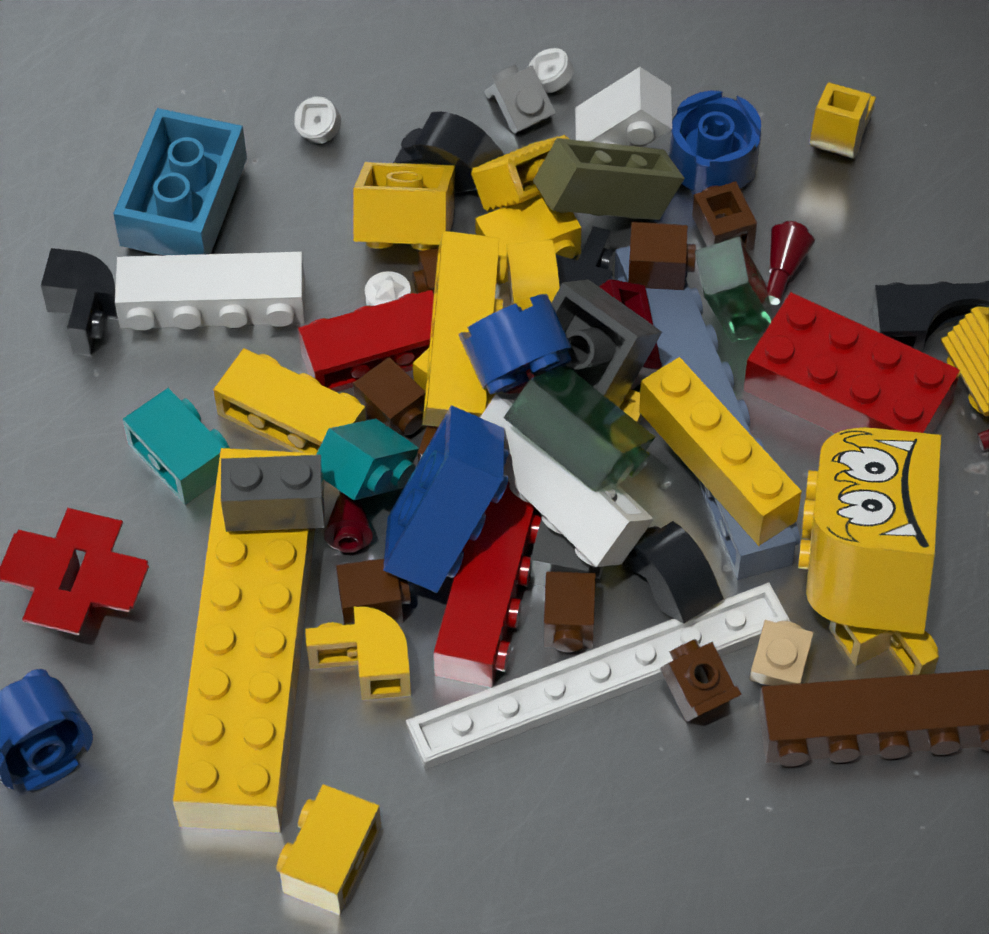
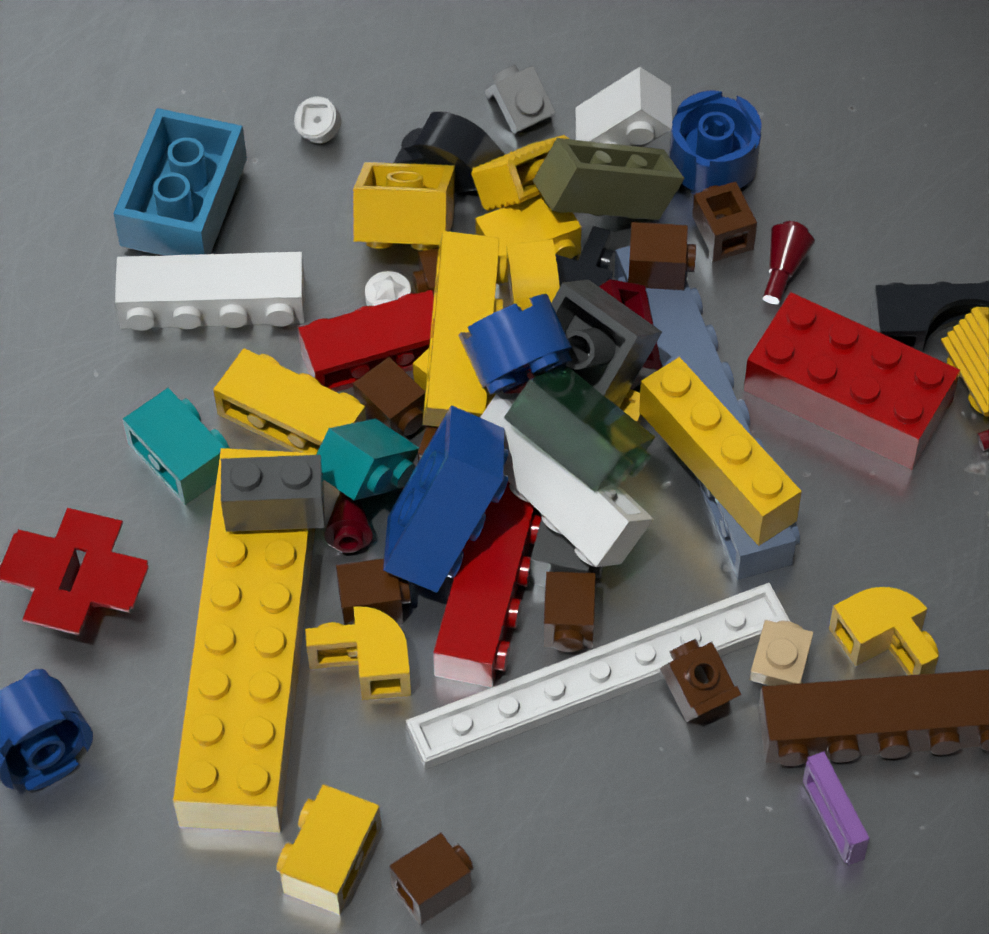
black brick [41,248,118,356] -> none
white tile [528,48,574,93] -> none
black brick [622,521,724,623] -> none
brick [695,236,773,342] -> none
yellow brick [798,428,941,634] -> none
yellow brick [810,82,876,159] -> none
none -> reddish brown brick [389,832,474,926]
none -> medium lavender tile [803,751,870,866]

